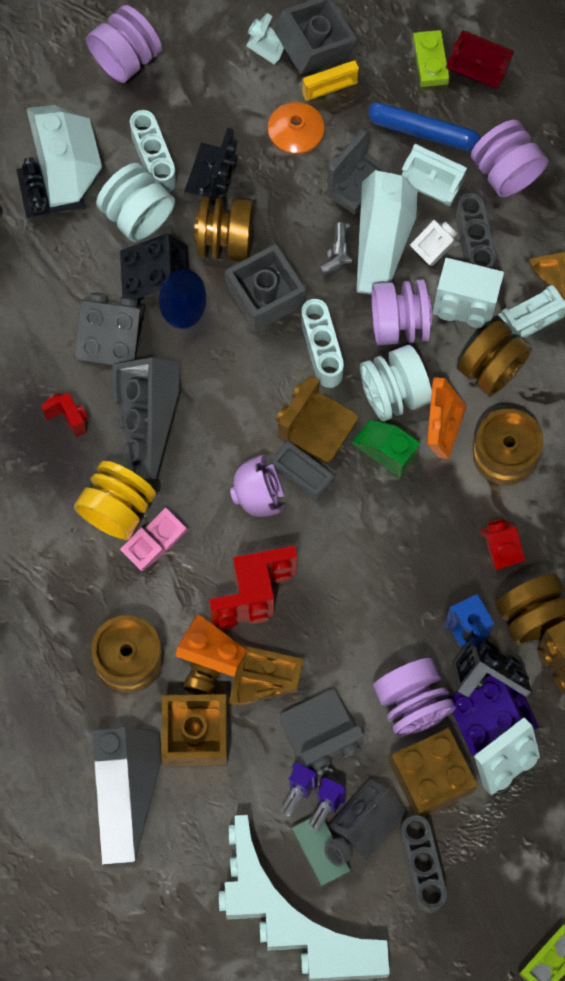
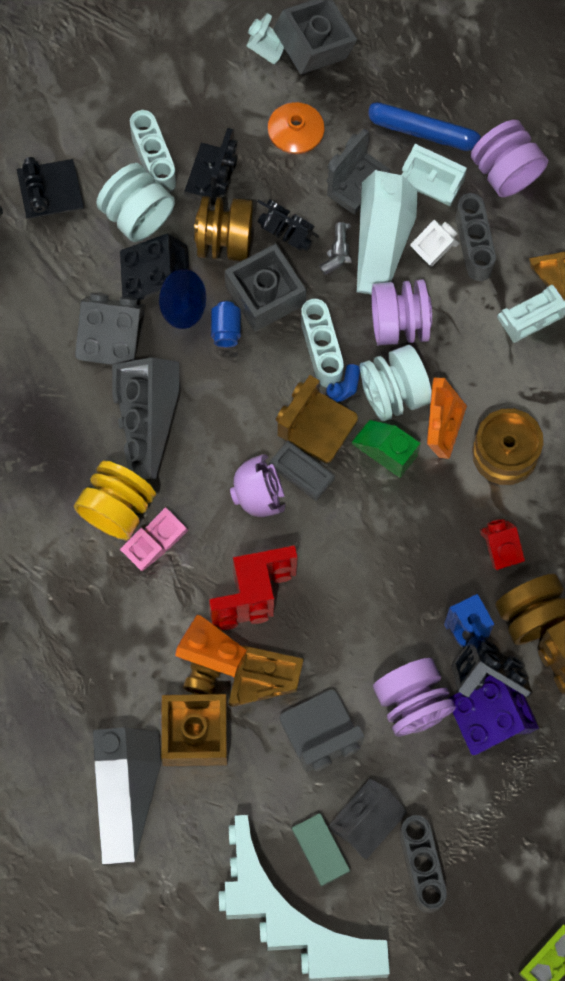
light aqua wedge [27,105,102,207] -> none
red bracket [41,392,88,438] -> none
lavender wheel [86,5,162,83] -> none
pearl gold wheel [91,615,163,693] -> none
dark purple piece [281,763,345,831] -> none
yellow tile [302,60,359,101] -> none
dark grey hinge [324,837,353,867] -> none
pearl gold brick [389,728,478,817] -> none
lime piece [412,30,449,87] -> none
light aqua brick [432,258,504,328] -> none
dark red hinge [446,30,514,89] -> none
pearl gold wheel [457,320,533,397] -> none
light aqua plate [474,718,540,796] -> none
none -> blue brick [211,301,241,348]
none -> black hinge [257,199,319,252]
none -> blue arm [326,364,360,402]

